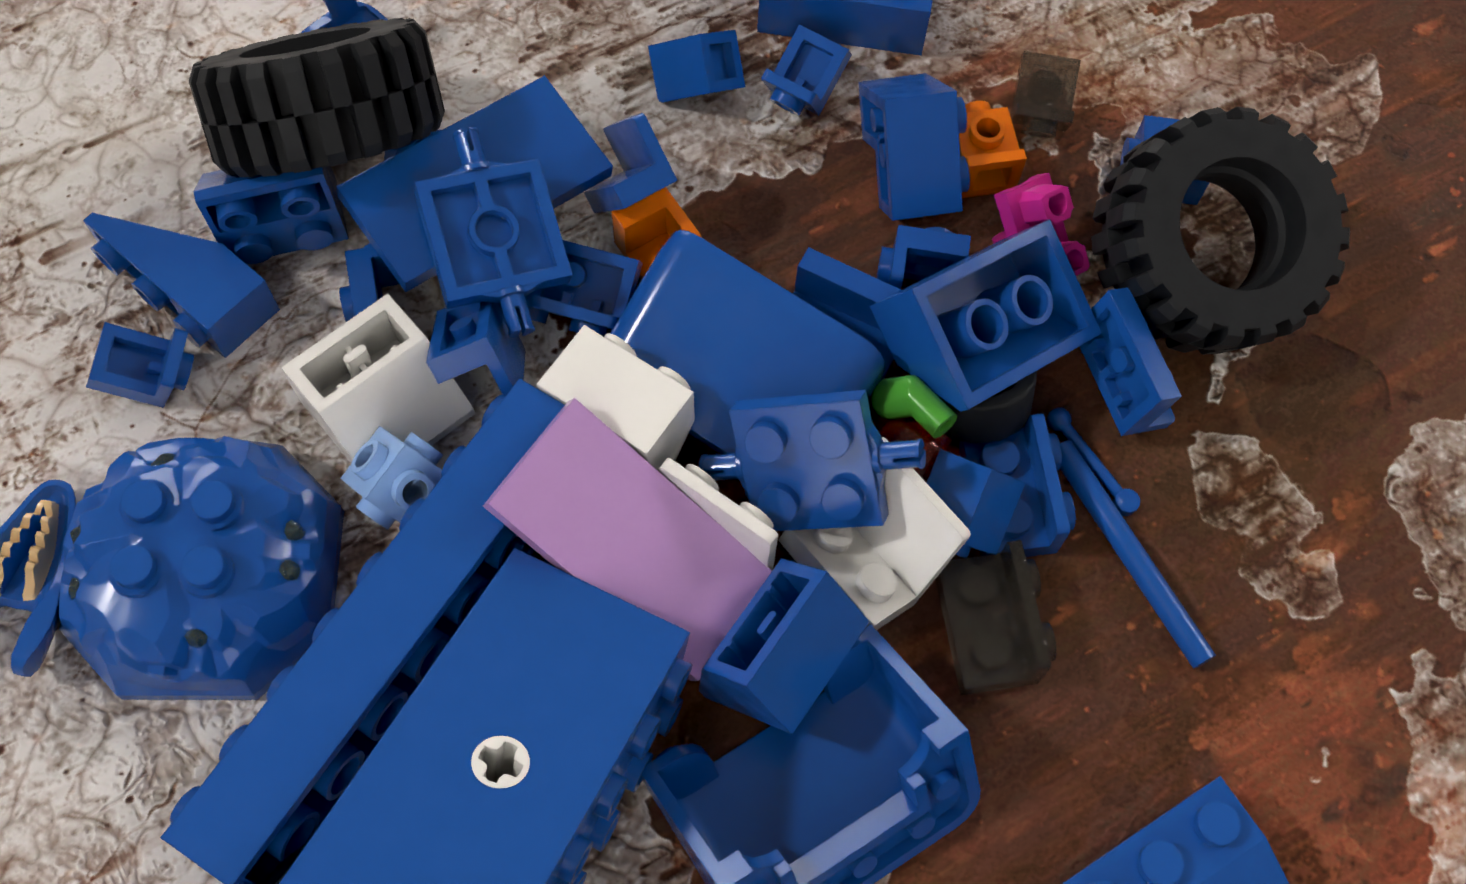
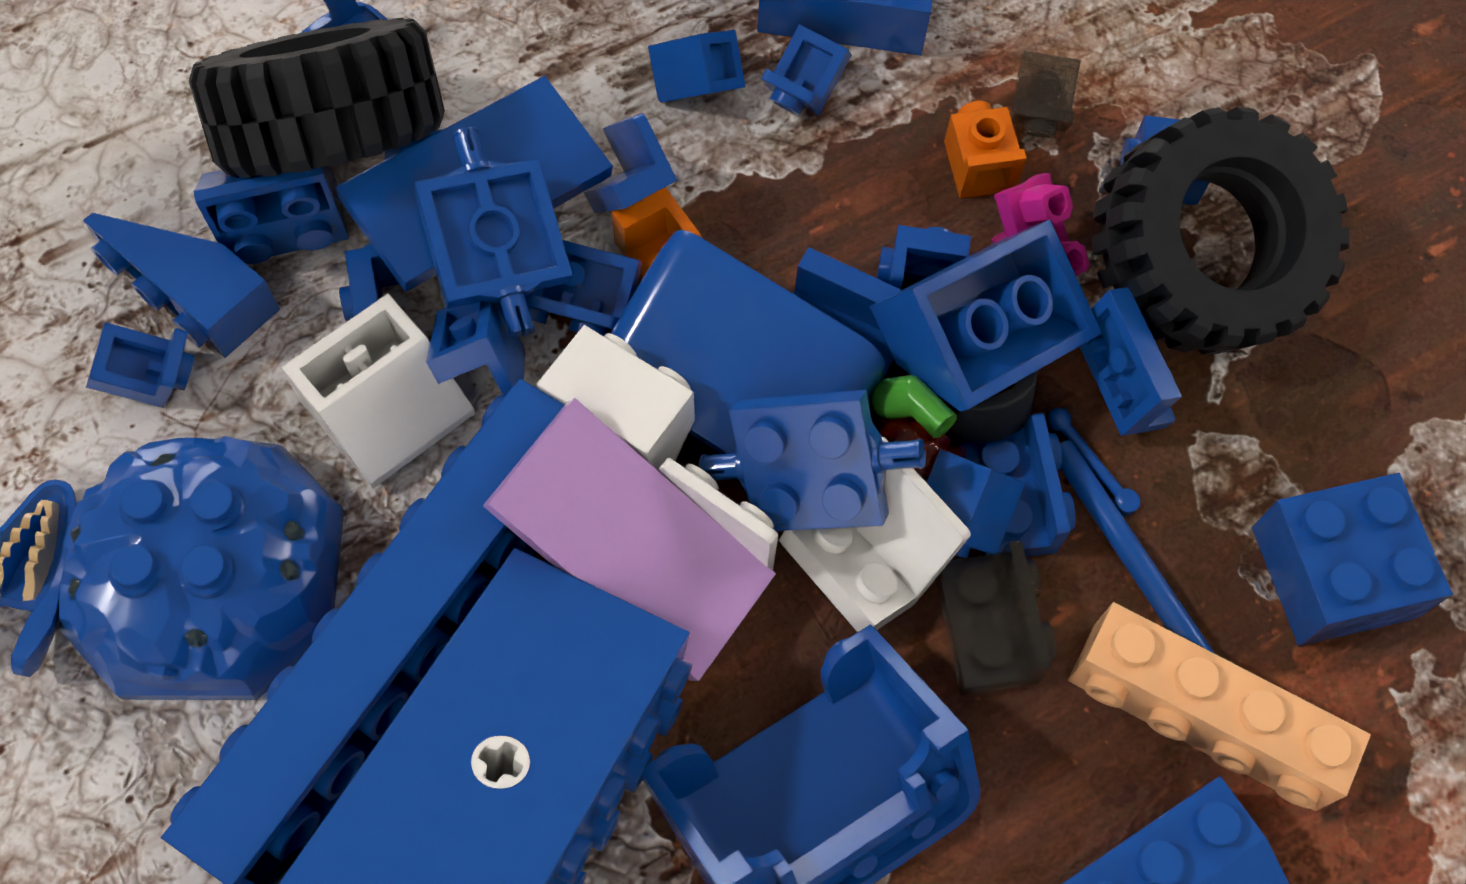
light blue brick [340,426,443,530] -> none
blue slope [699,558,870,734] -> none
blue brick [858,73,970,221] -> none
none -> light nougat brick [1068,602,1371,811]
none -> blue brick [1251,472,1453,647]

